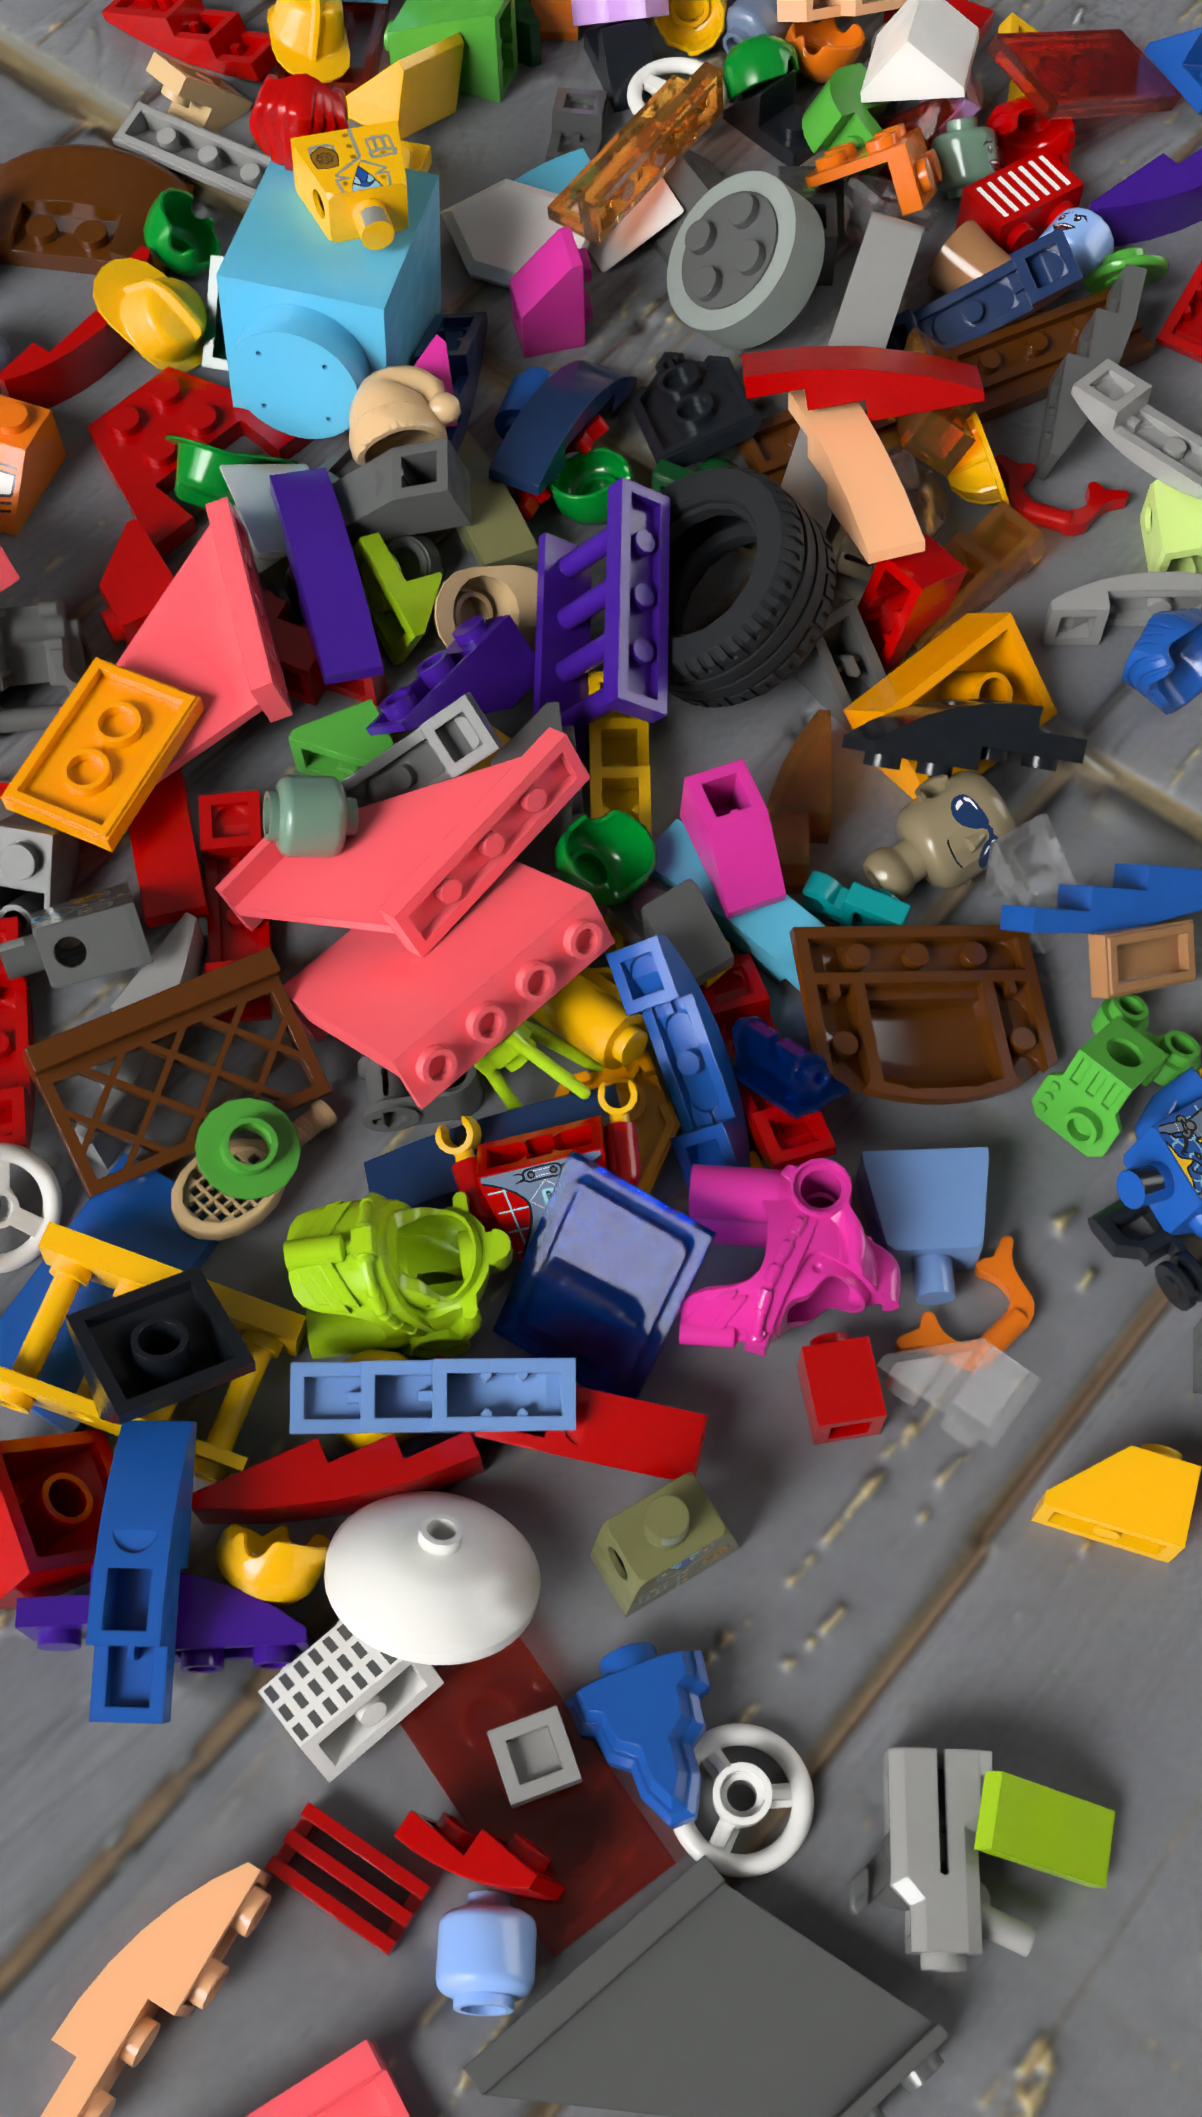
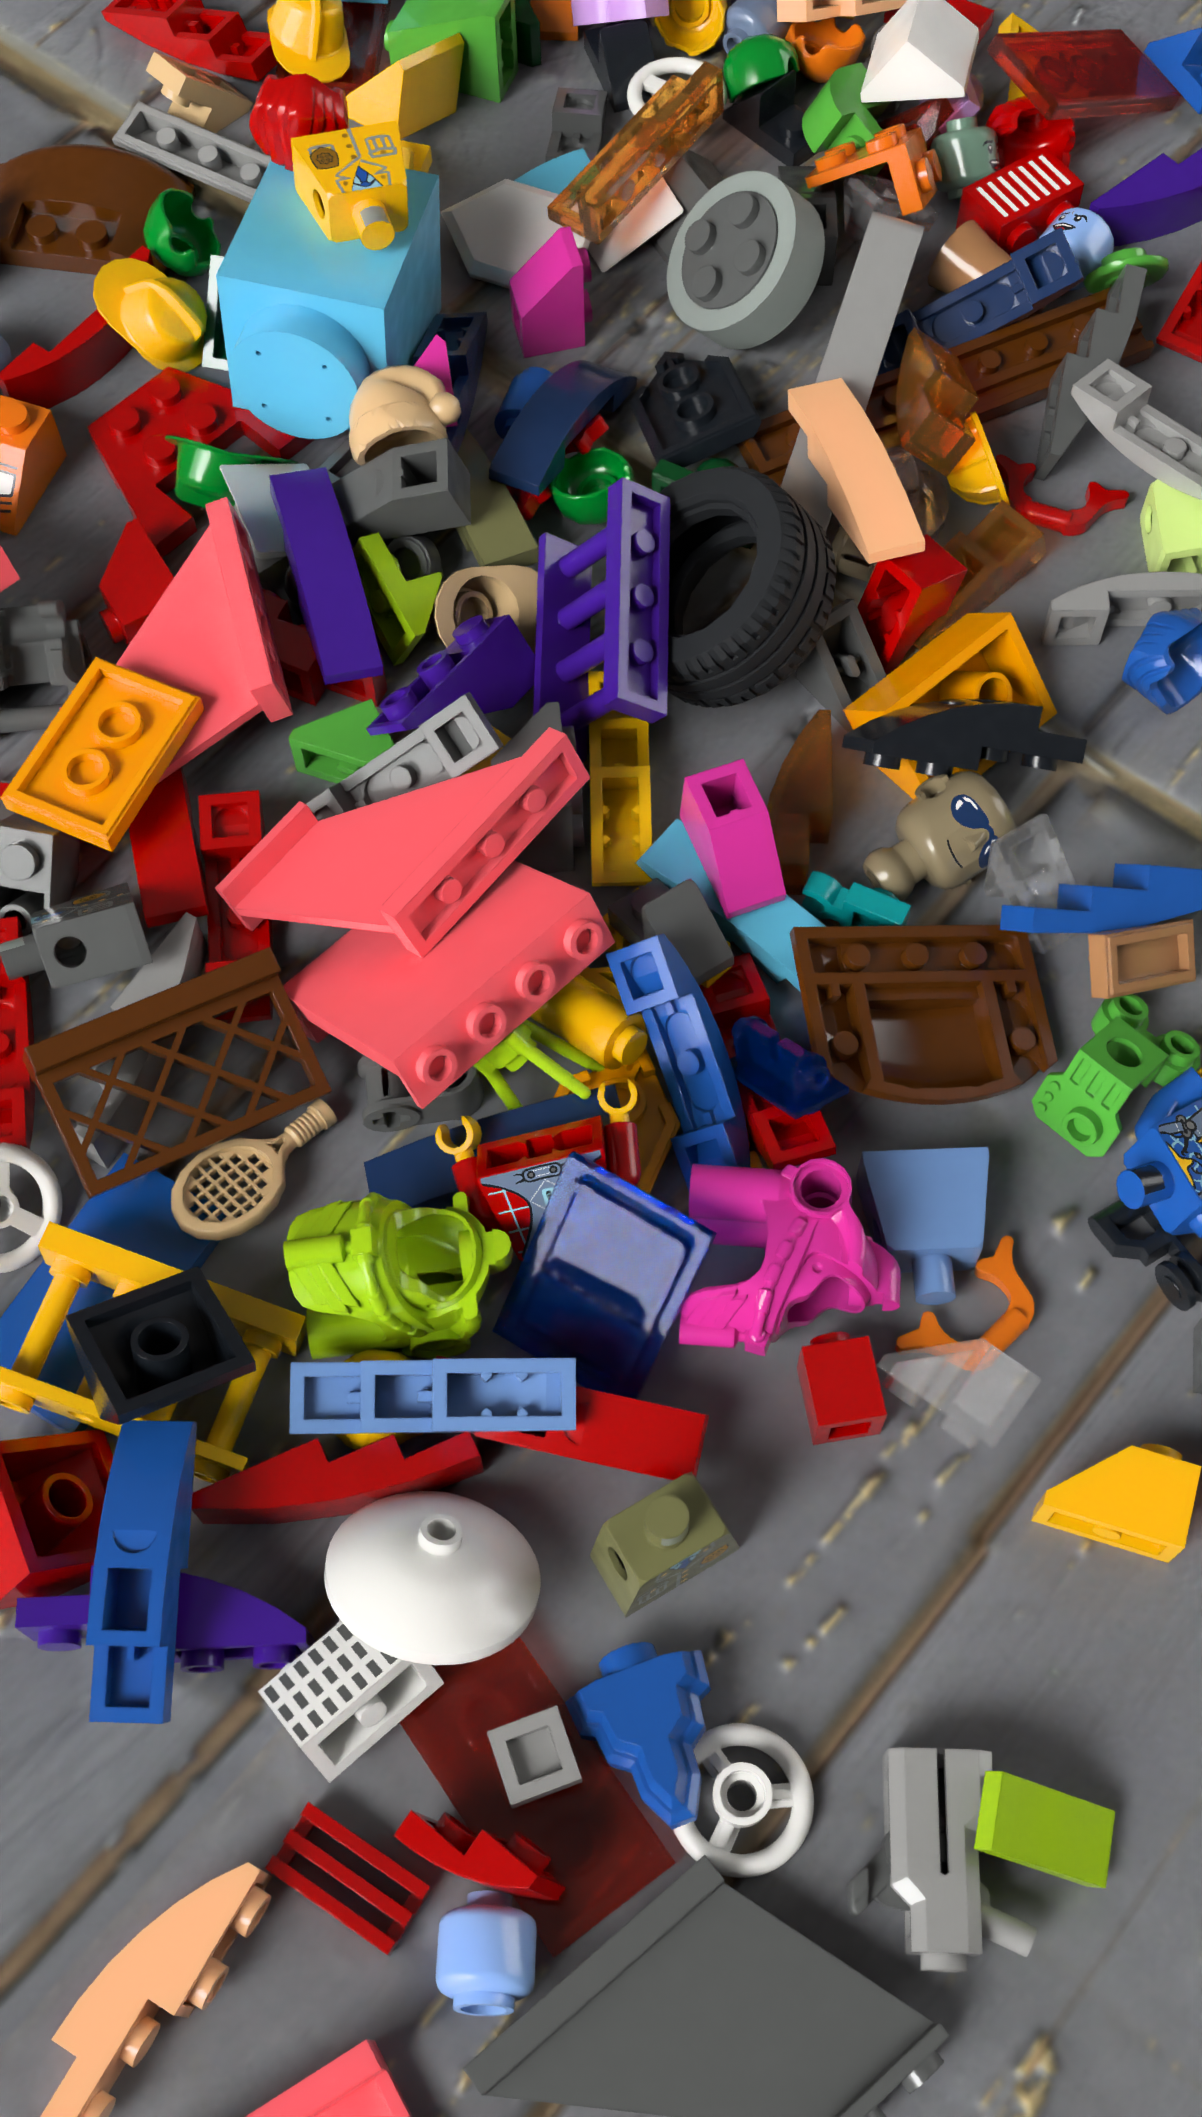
bright green piece [195,1098,301,1200] -> none
yellow hair [216,1524,331,1606] -> none
sand green head [263,774,359,858] -> none
green hair [555,809,658,906] -> none
red slope [741,346,985,422] -> none

